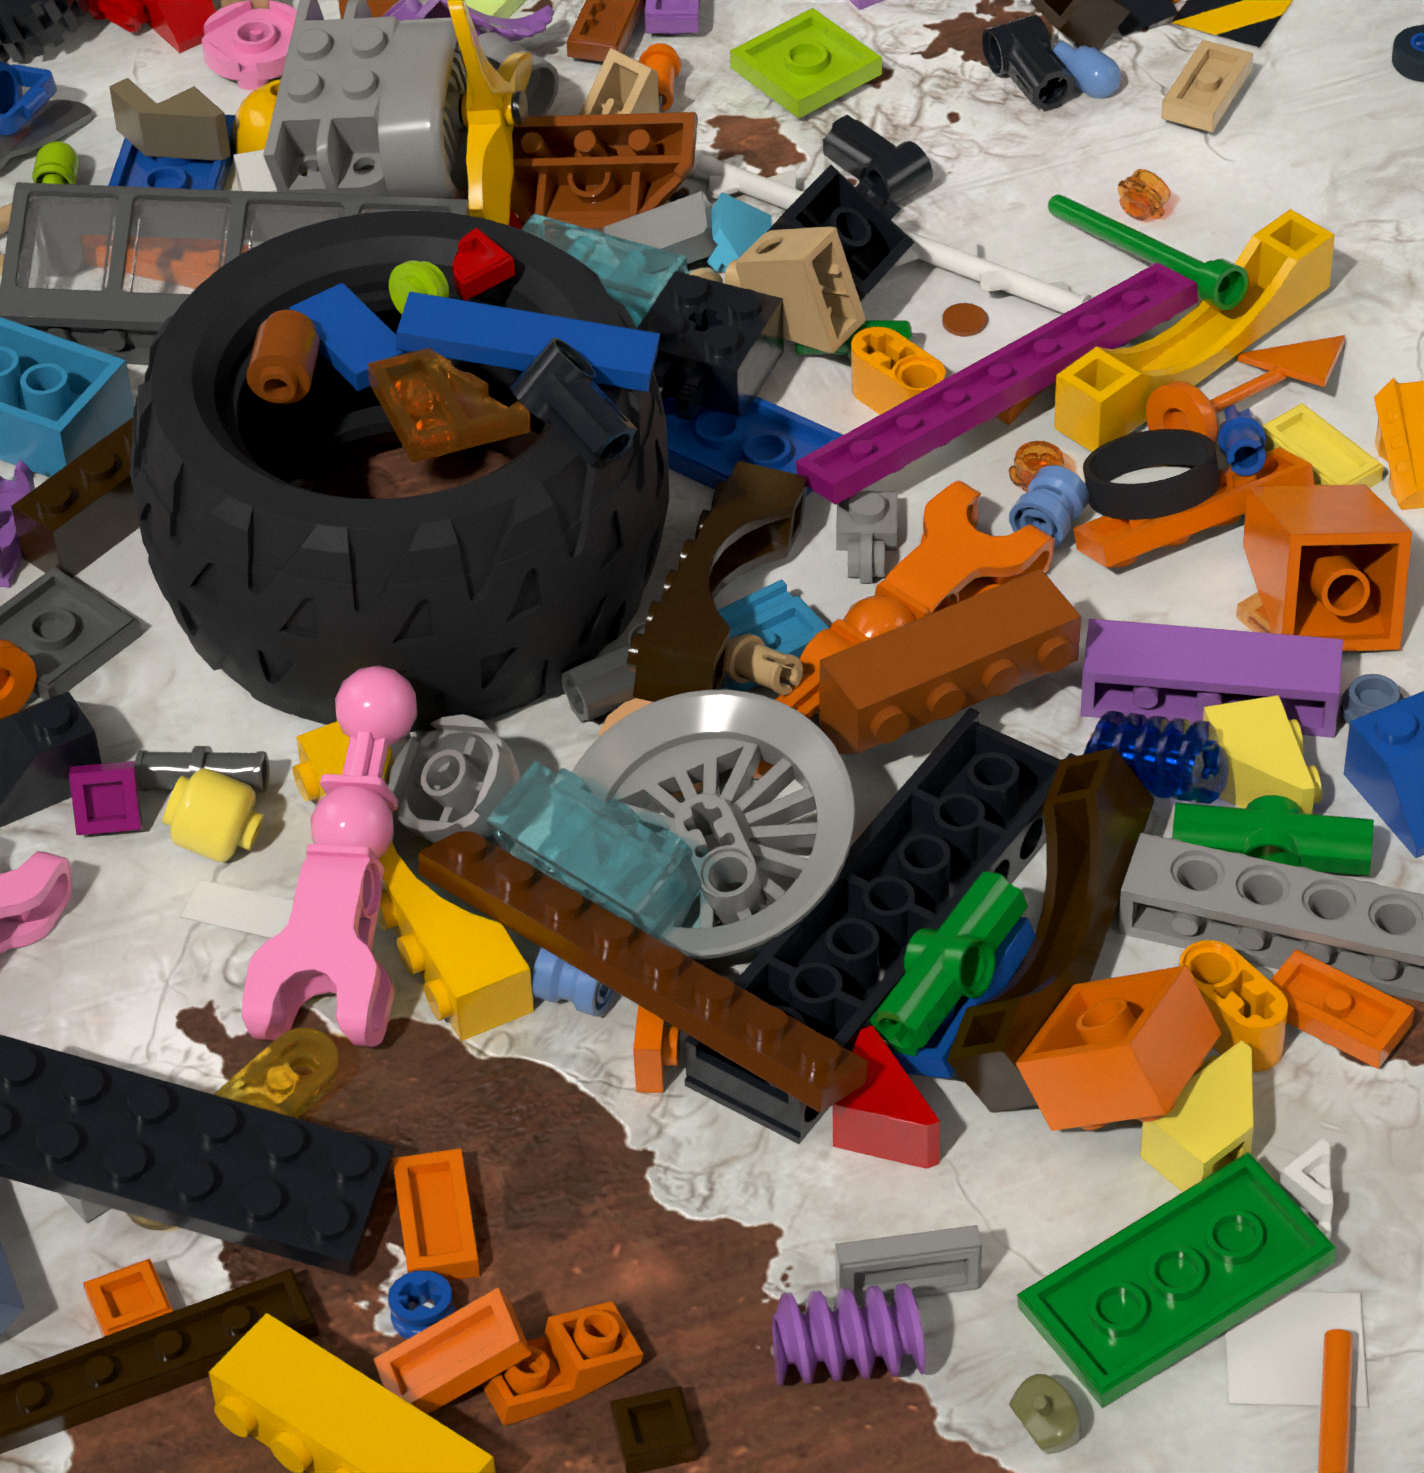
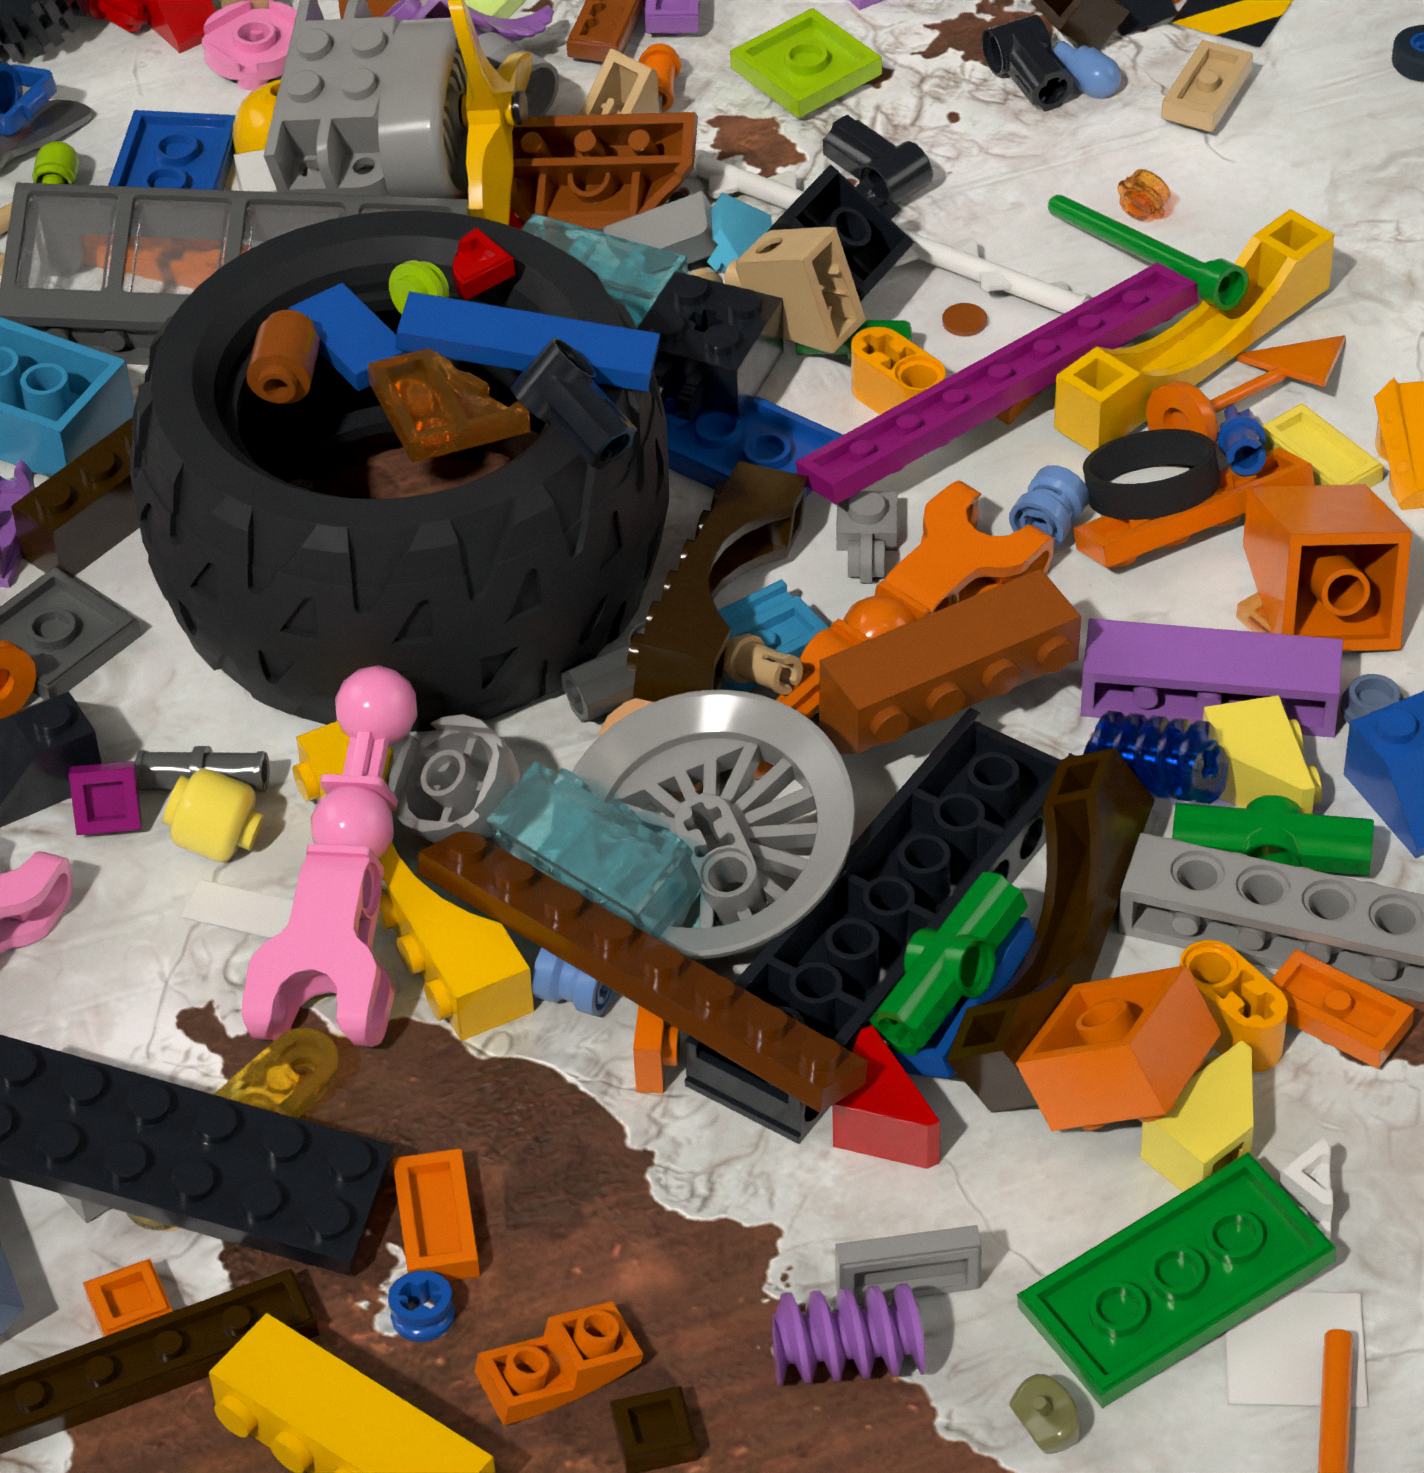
dark tan slope [109,78,231,161] -> none
orange tile [374,1287,532,1415] -> none
clear orange plate [1009,441,1066,493] -> none

